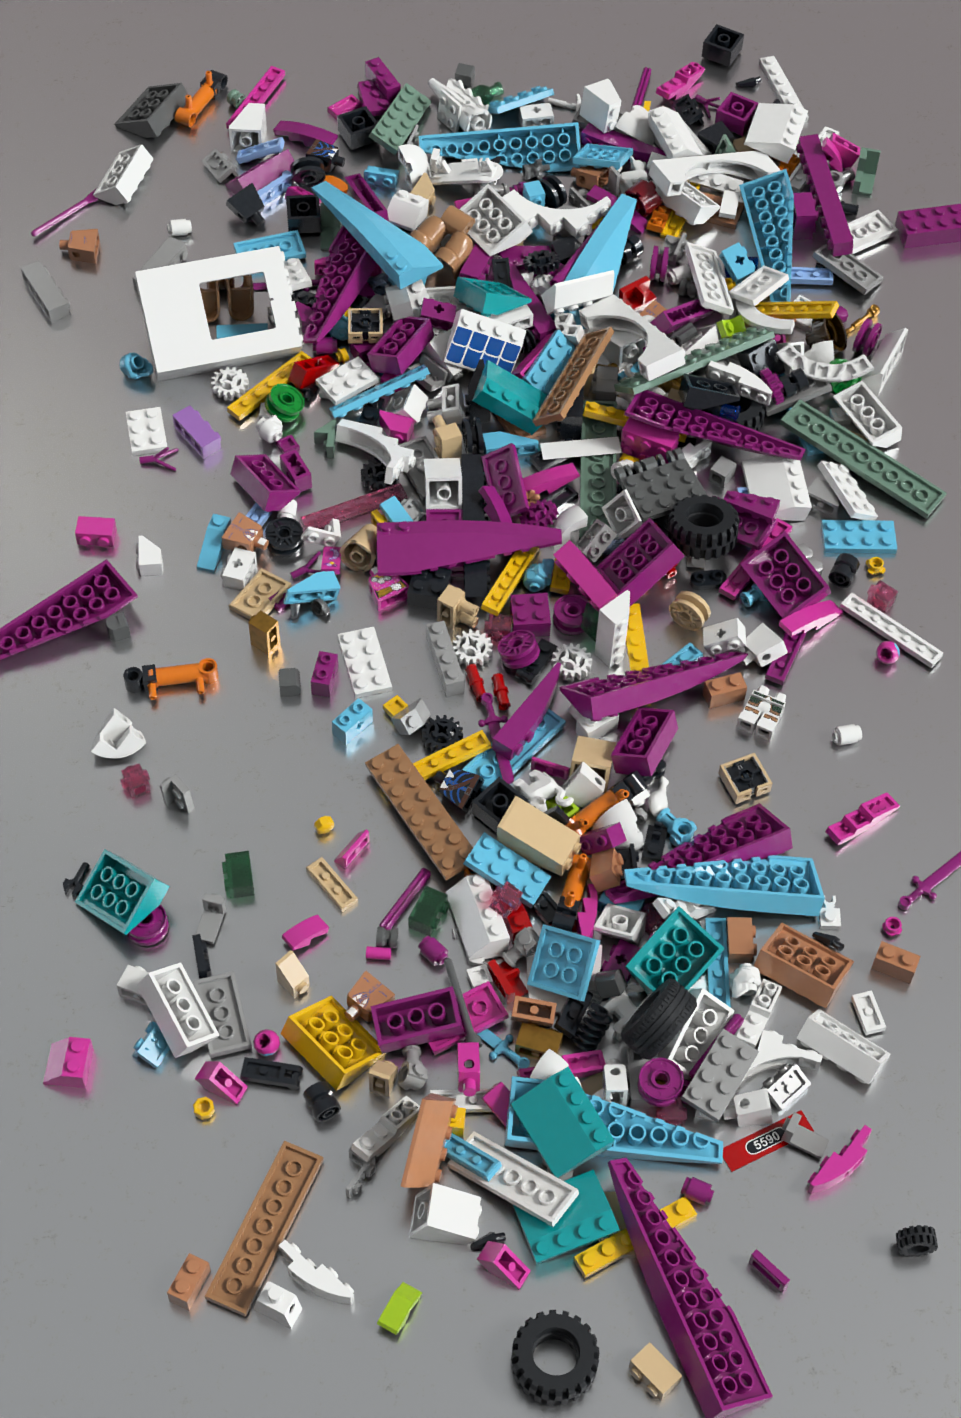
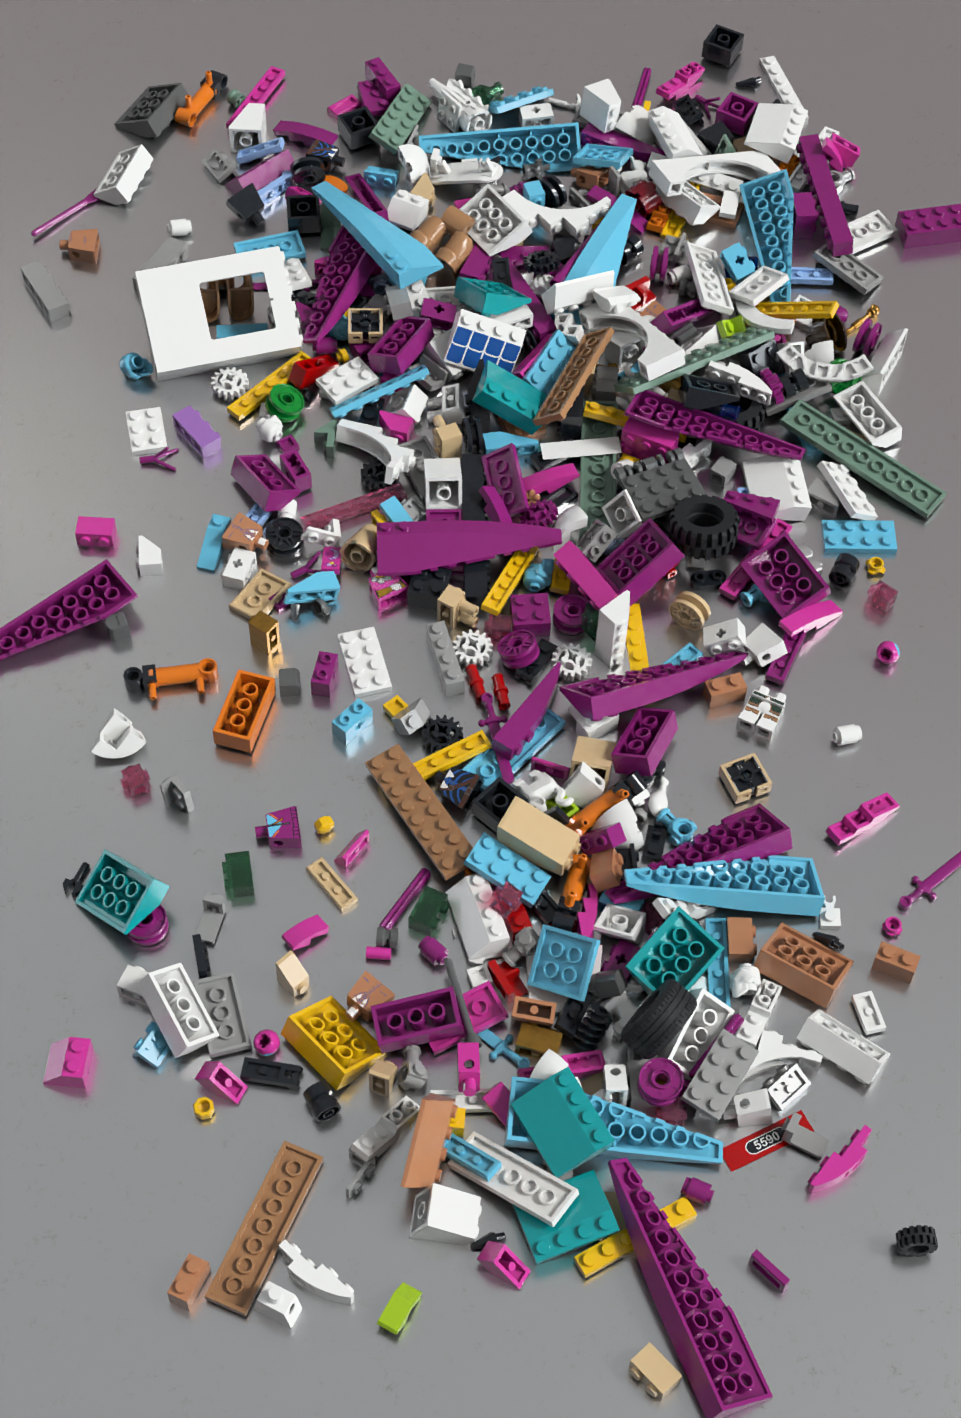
black tyre [511,1310,600,1405] -> none
white plate [840,593,943,668] -> none
sand green panel [852,147,881,196] -> none
none -> orange brick [213,669,276,753]
none -> magenta torso [255,806,302,848]
none -> white slope [592,285,641,314]

